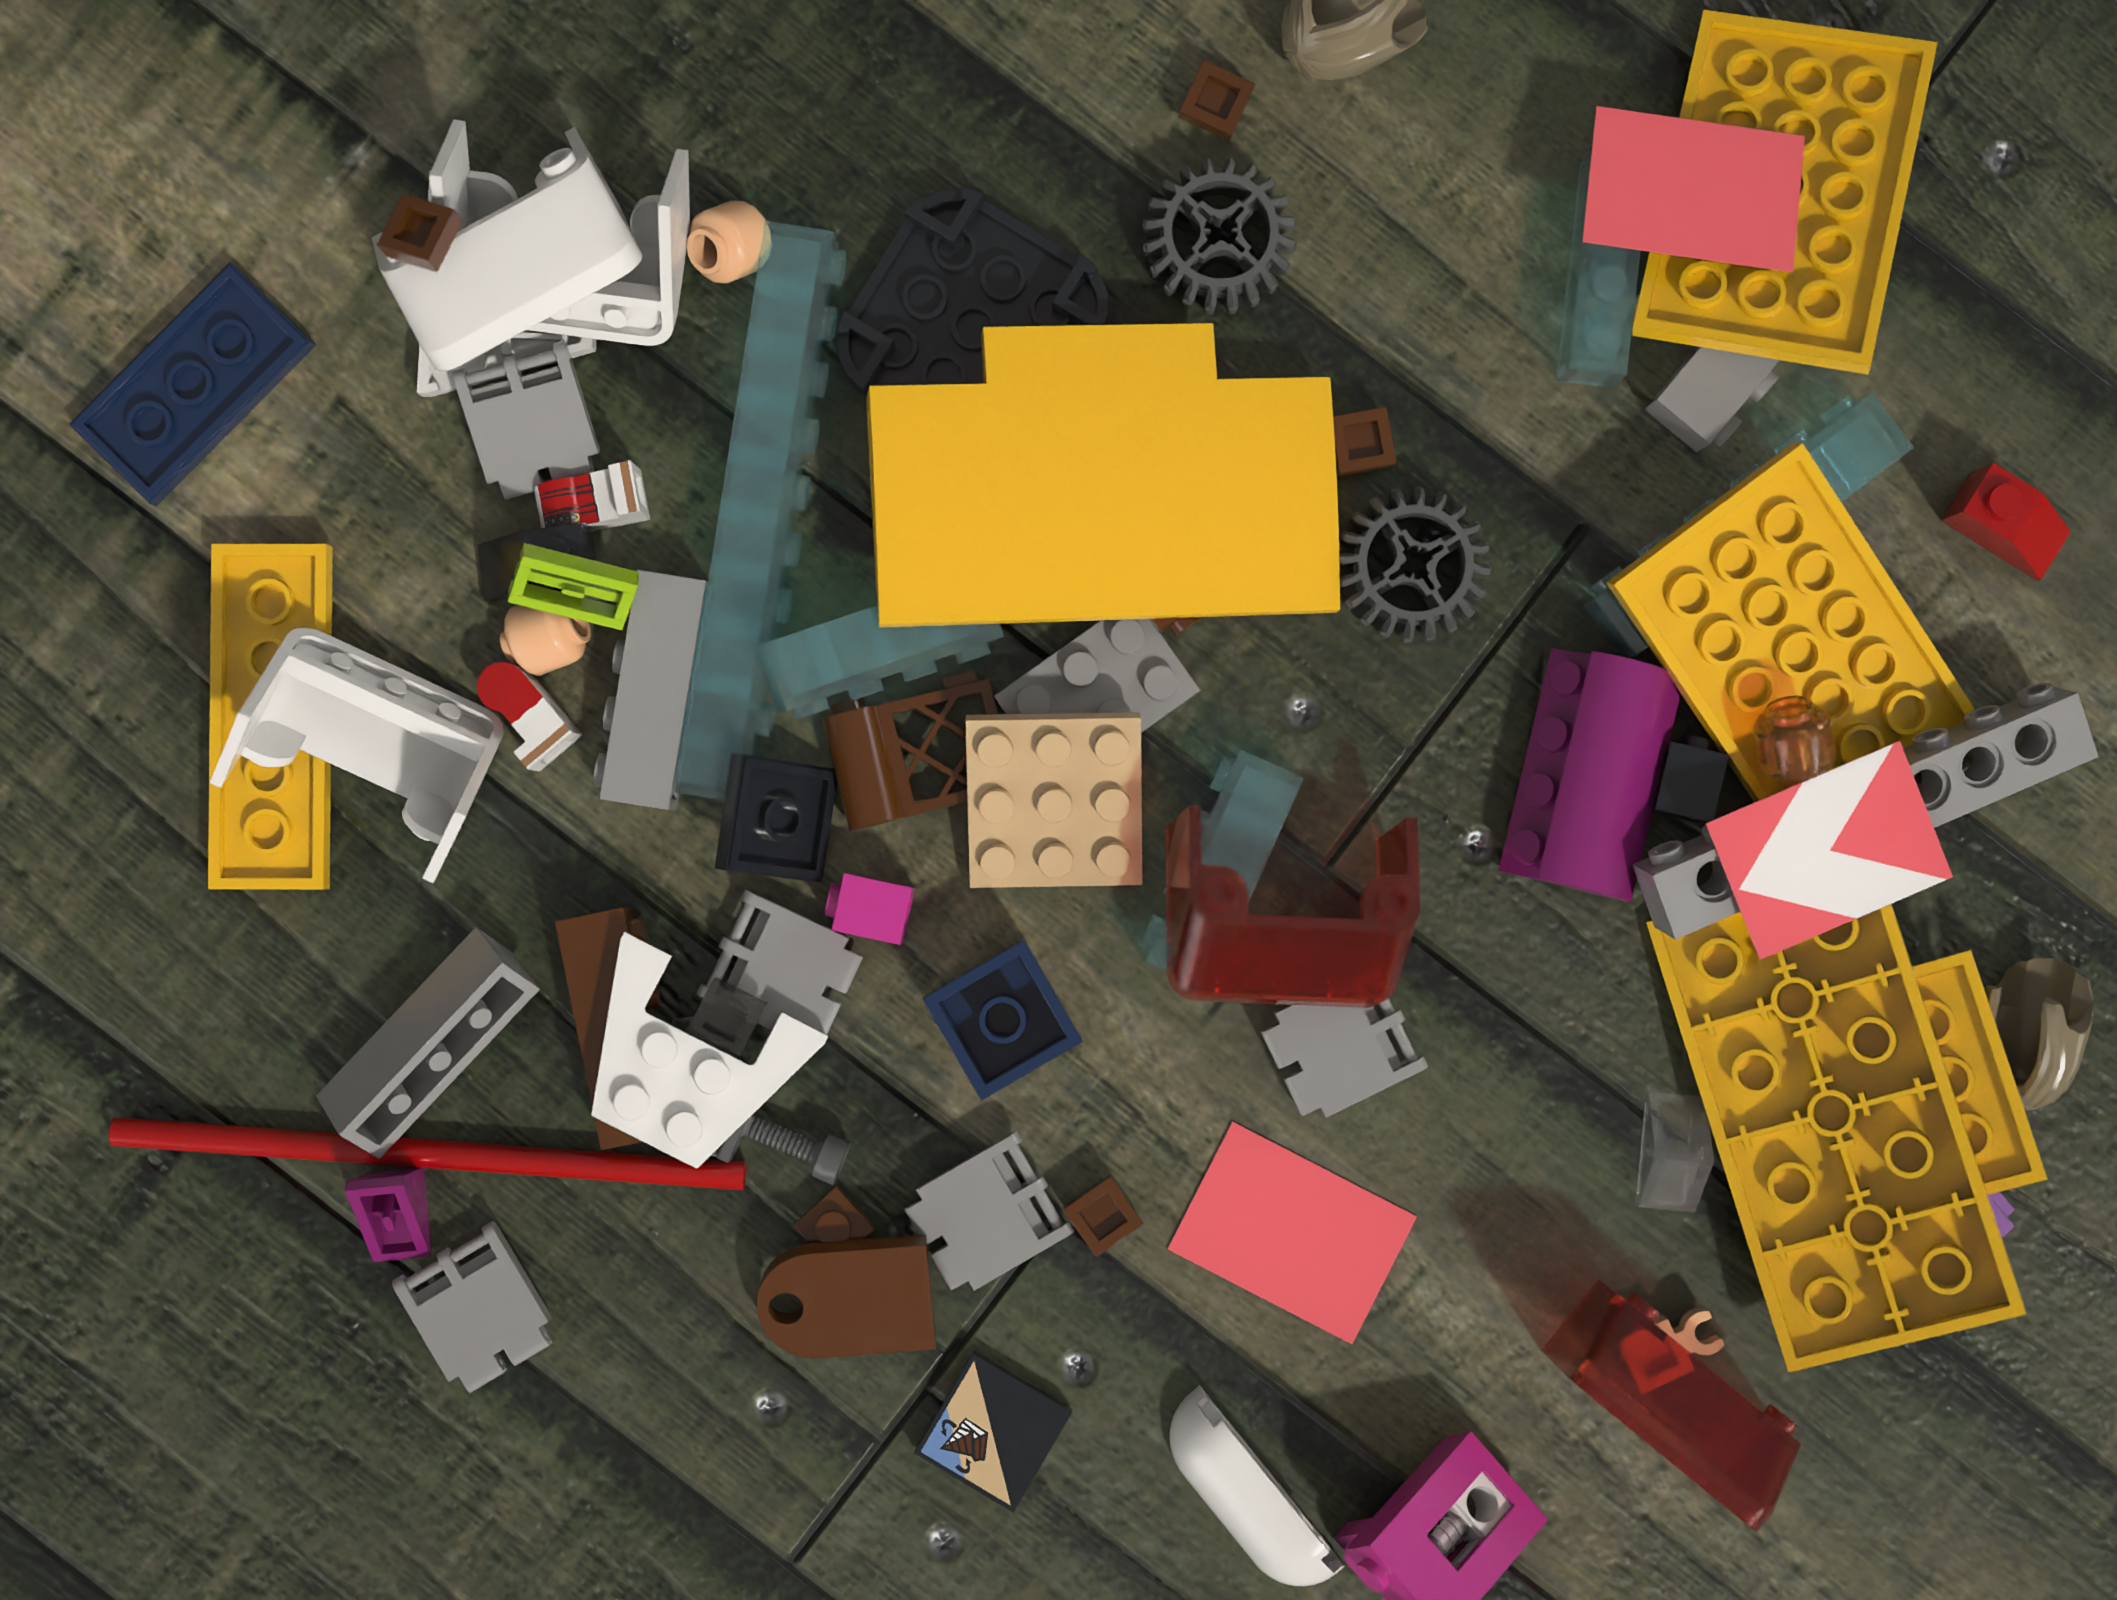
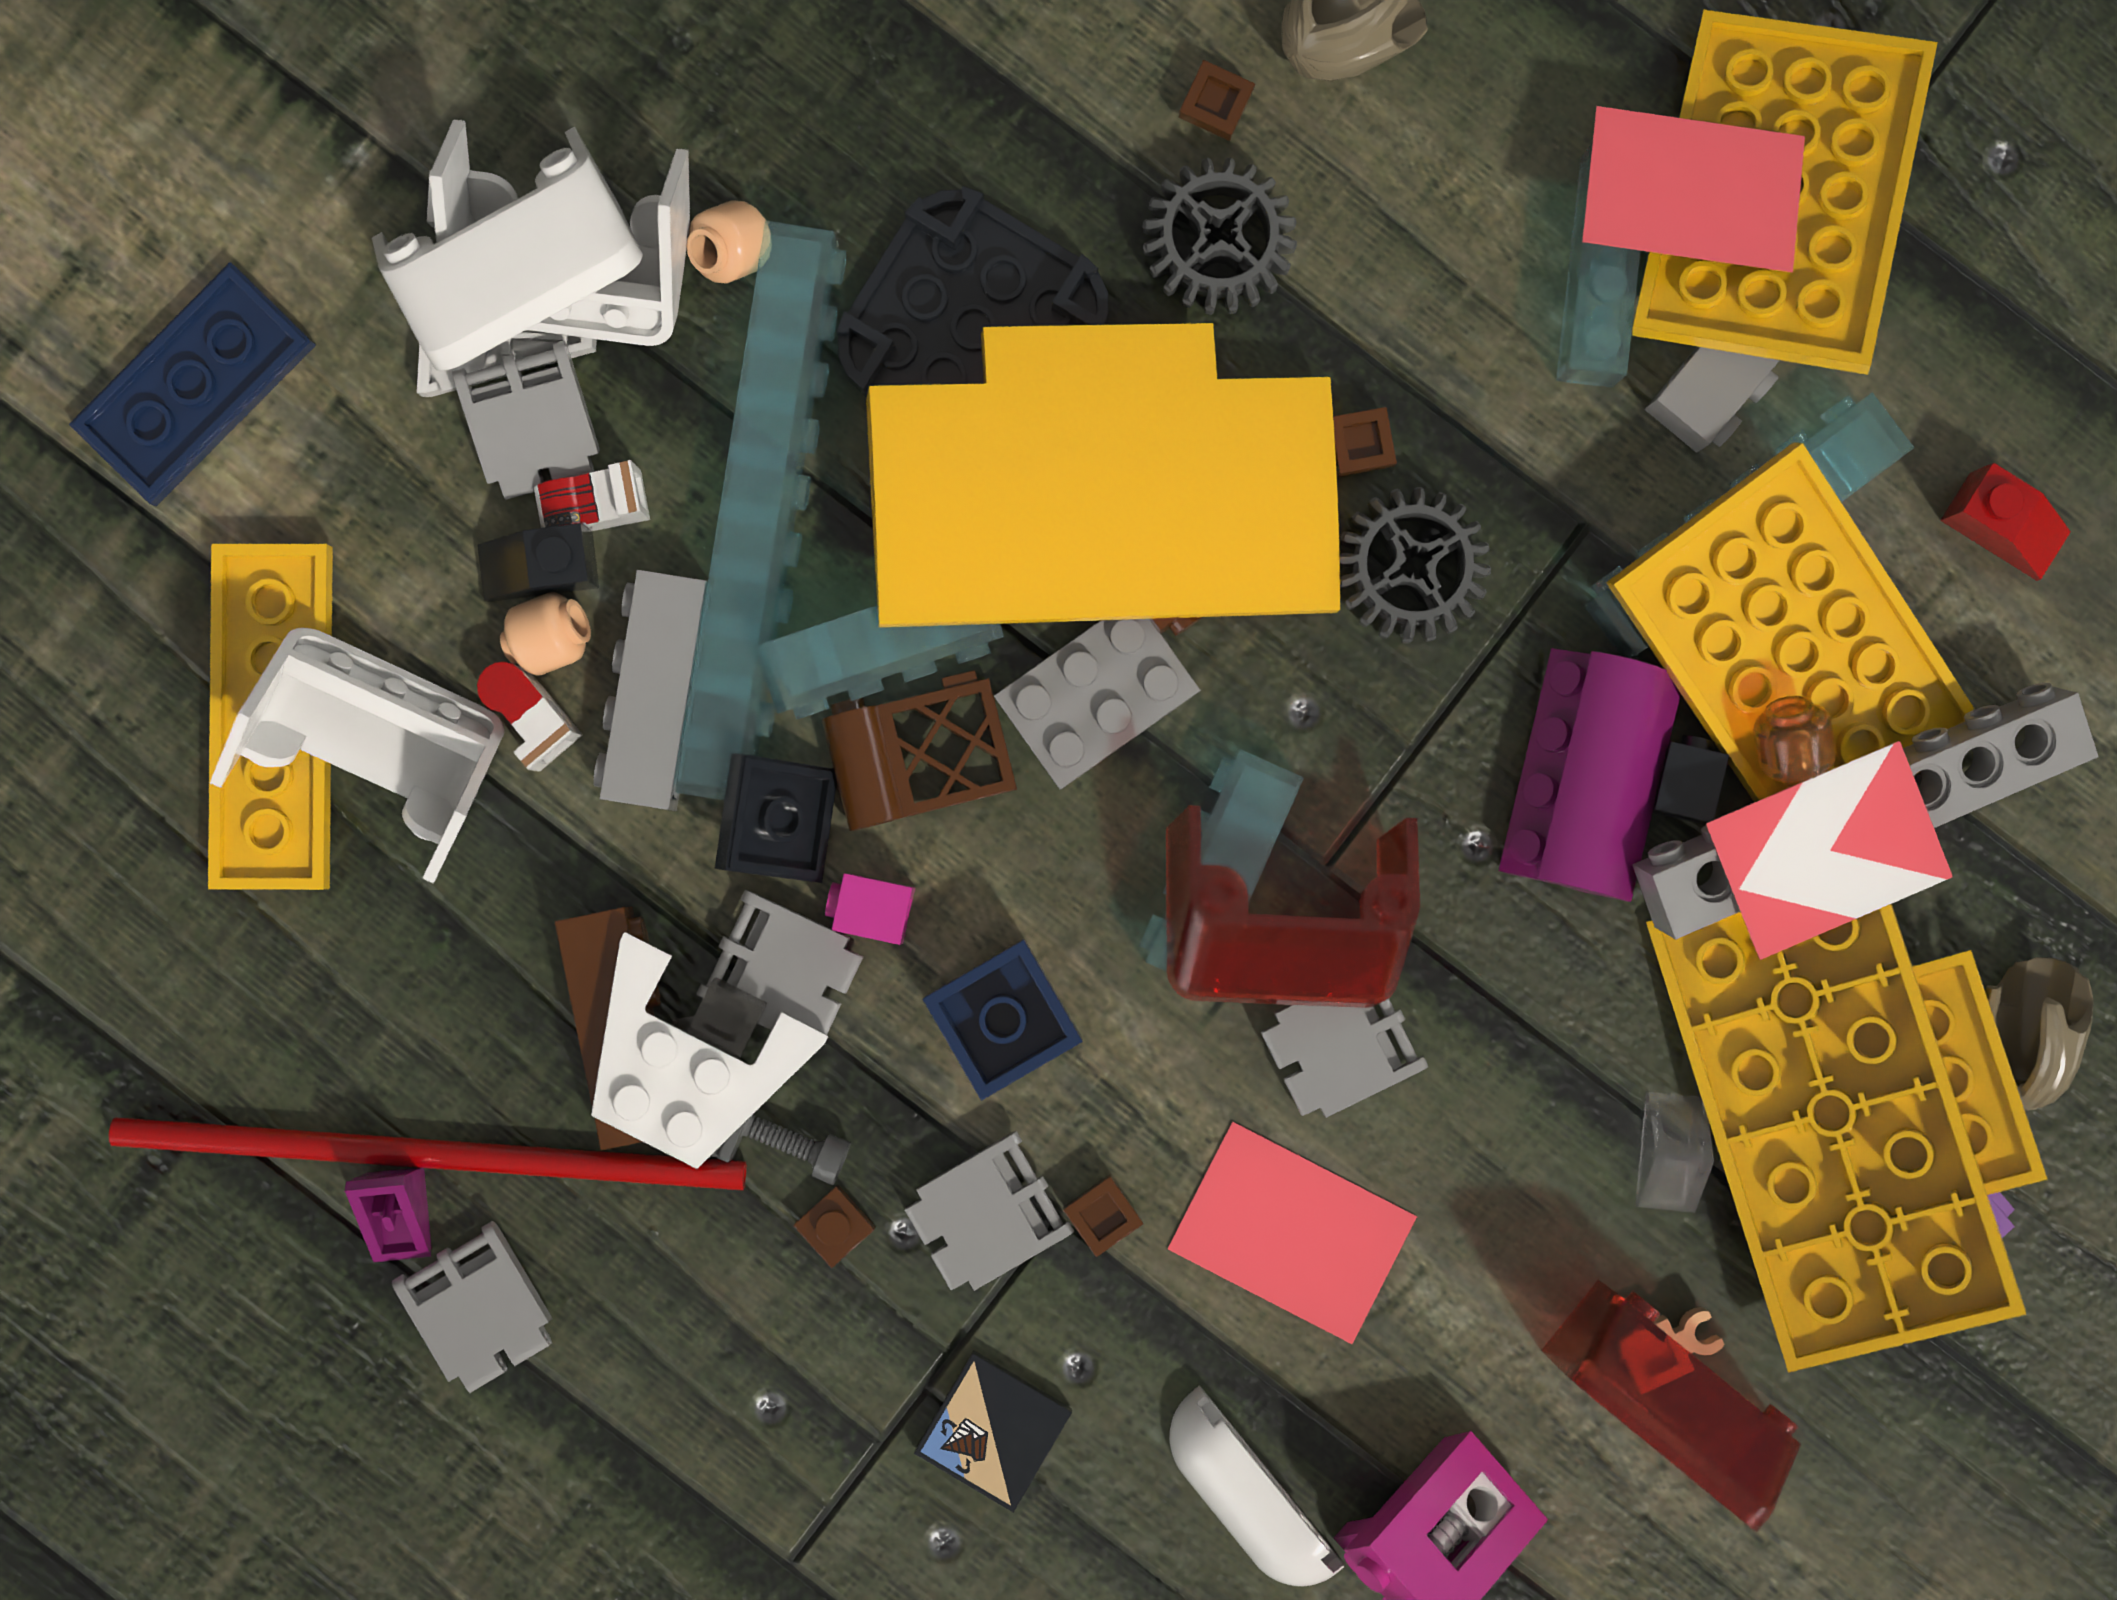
light grey brick [316,927,540,1159] -> none
reddish brown plate [377,194,463,272] -> none
lime tile [508,543,639,630] -> none
reddish brown tile [757,1235,936,1358] -> none
tan plate [966,712,1142,888] -> none

